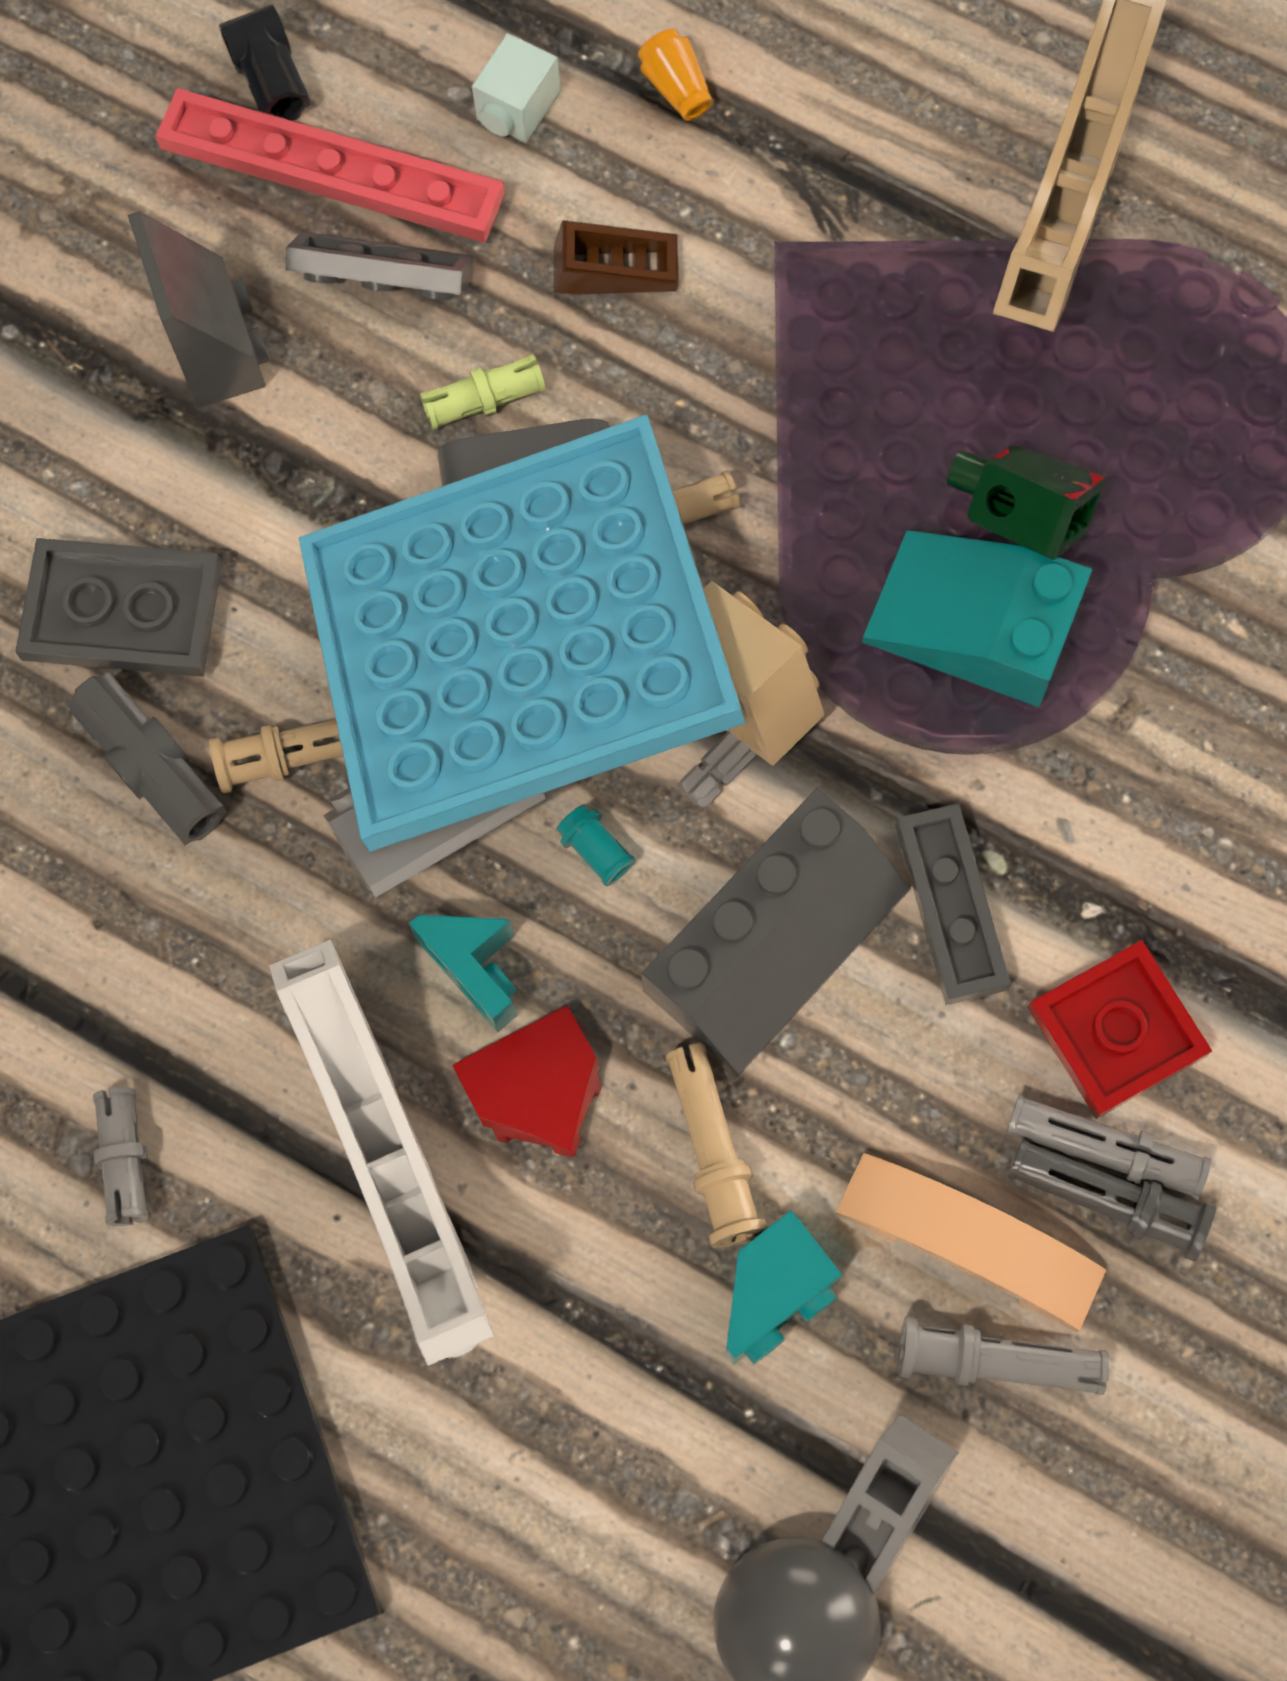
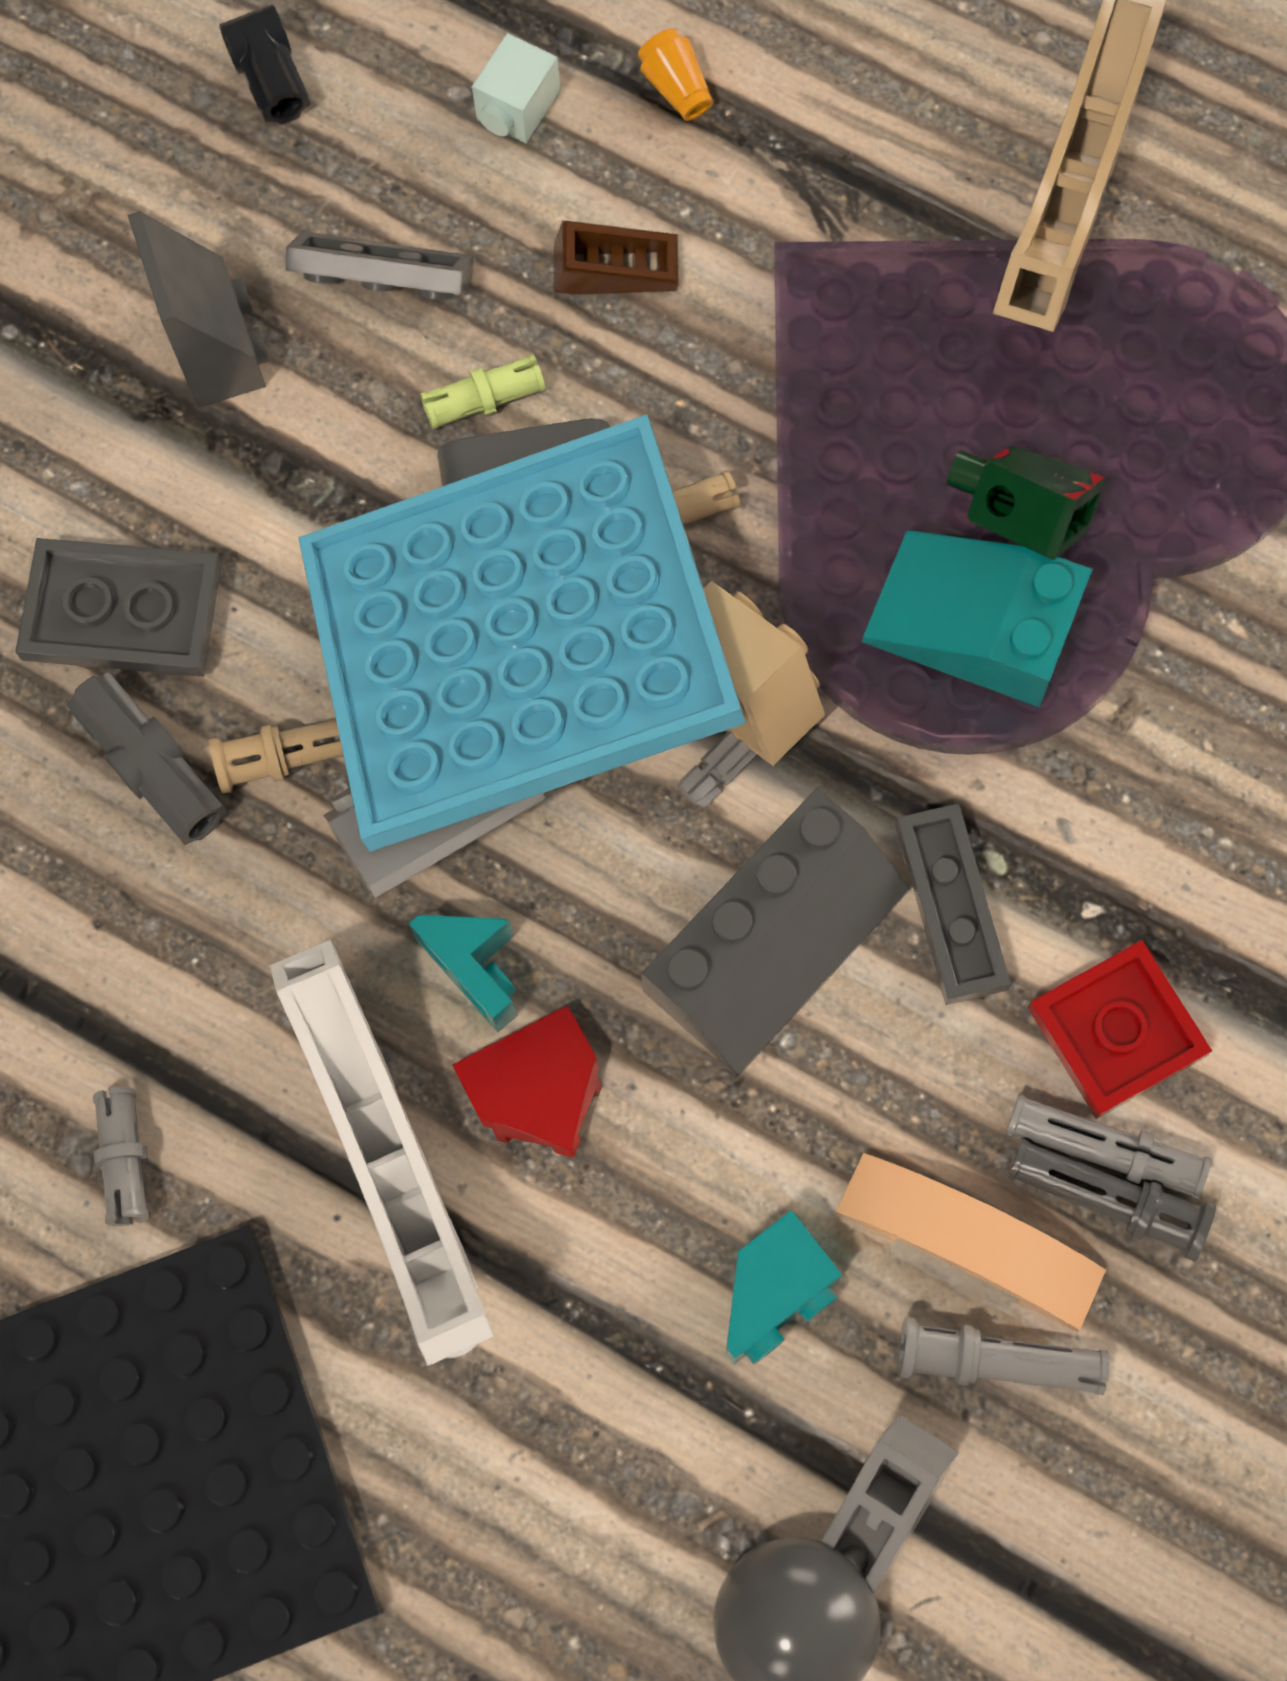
coral plate [155,88,505,243] -> none
teal pin [556,804,636,886] -> none
tan pin [666,1043,768,1248] -> none

